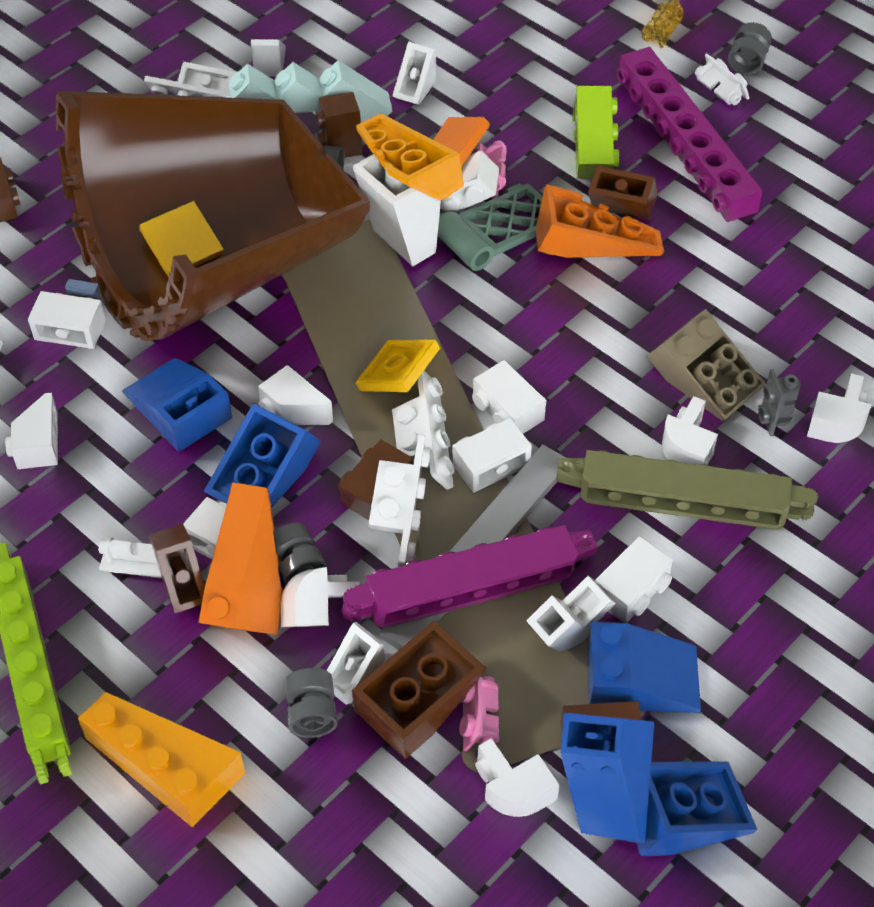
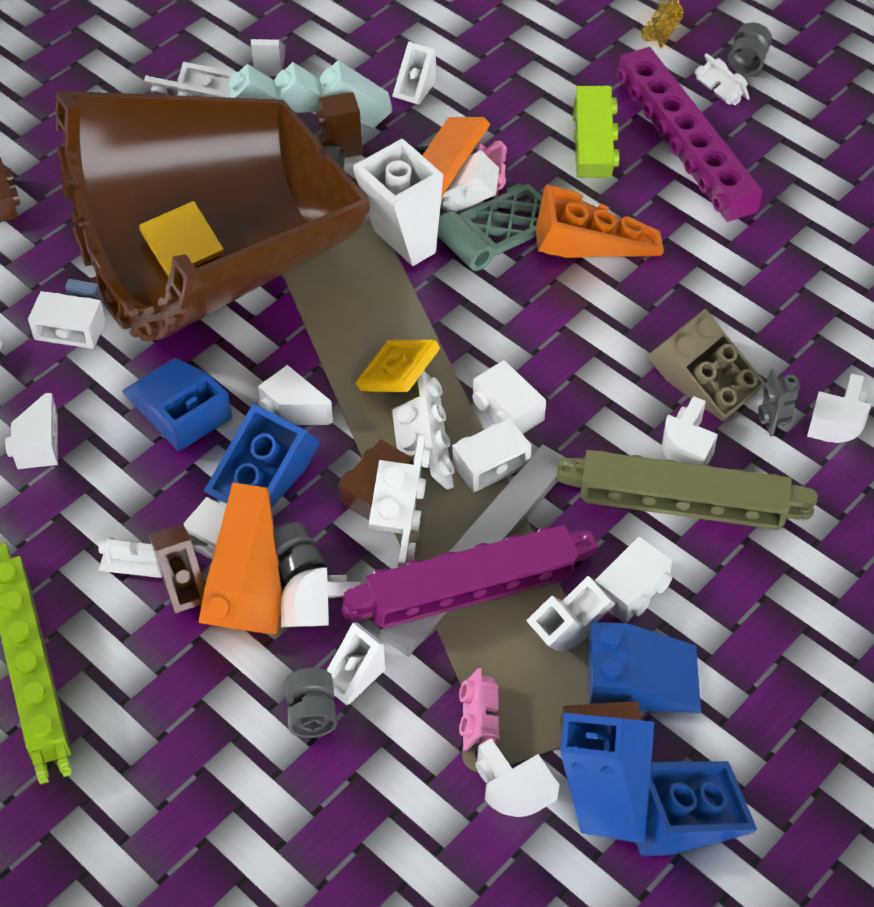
light orange wedge [78,692,246,828] -> none
reddish brown slope [352,621,486,760] -> none
light orange wedge [356,113,464,200] -> none
reddish brown brick [588,166,658,220] -> none

